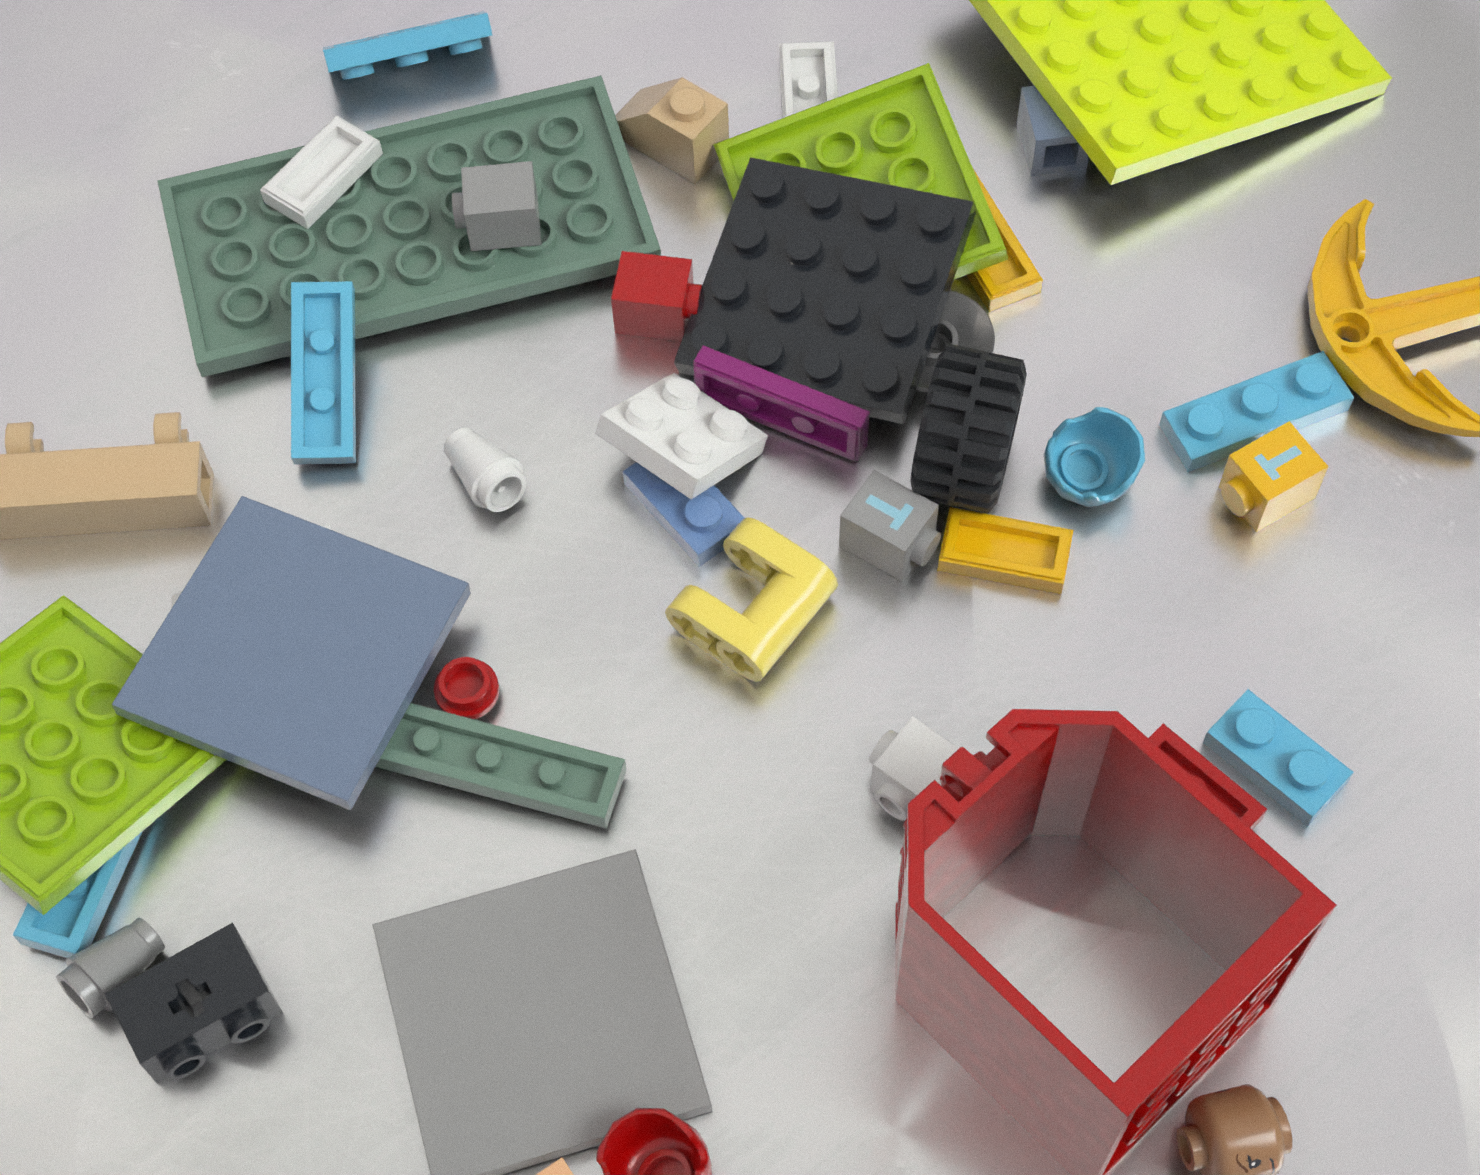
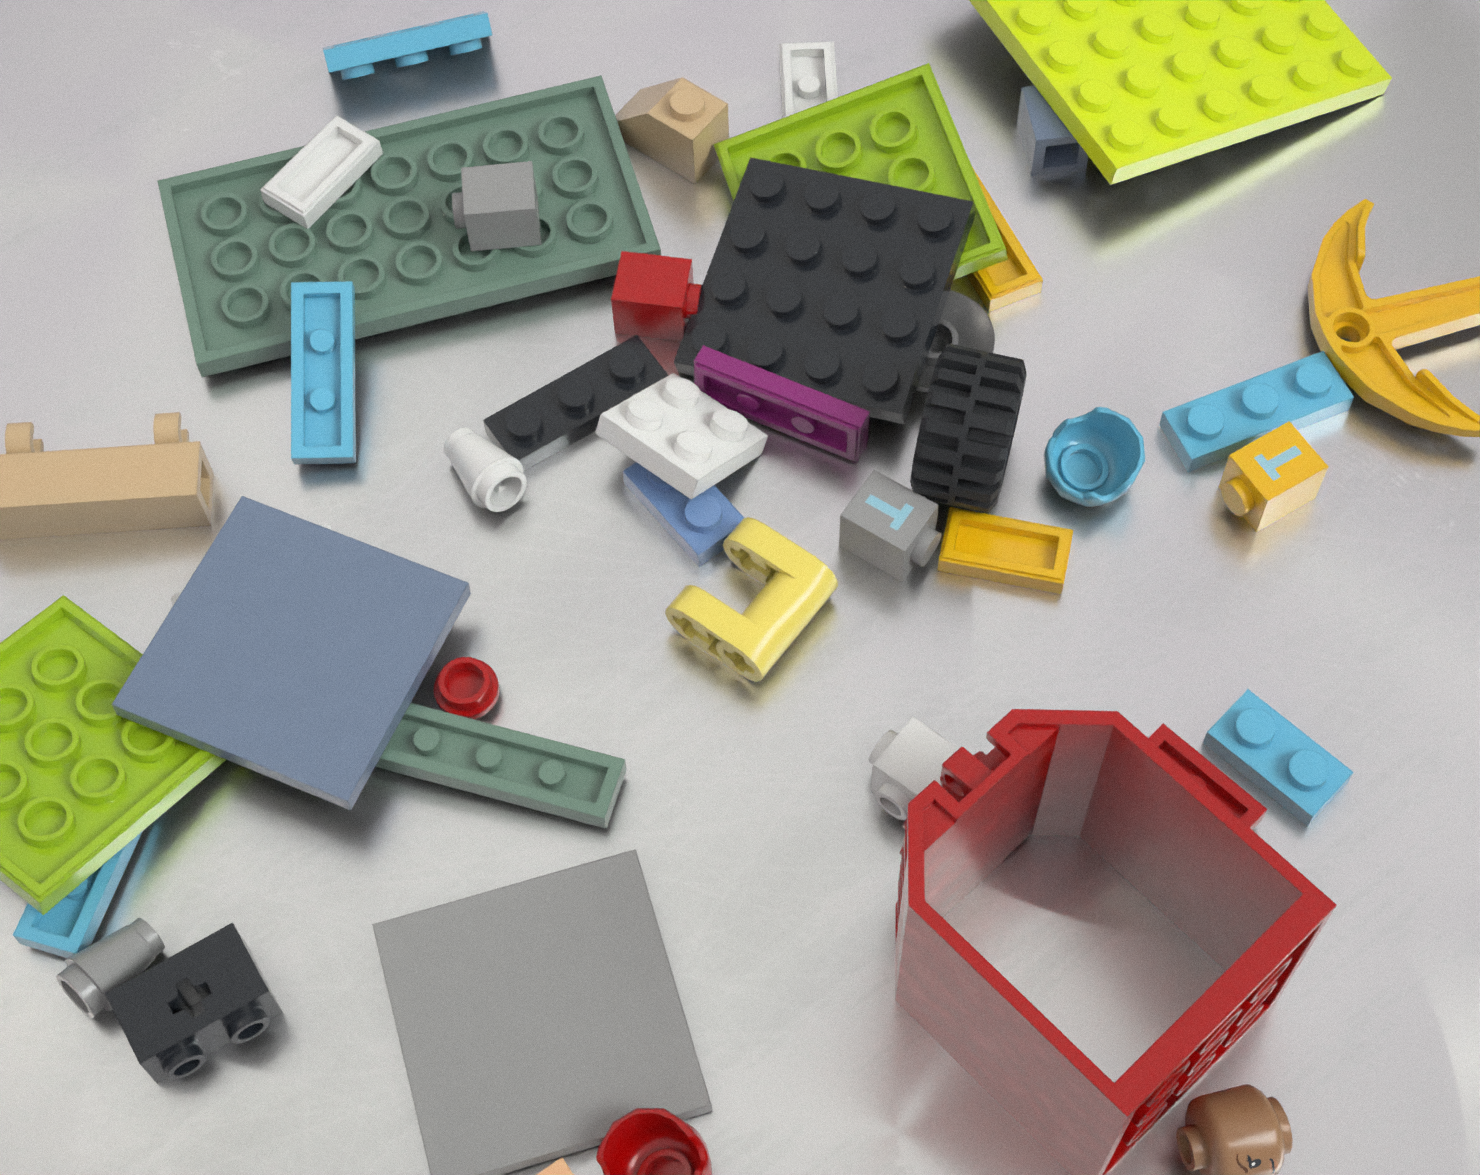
none -> black plate [483,335,669,471]

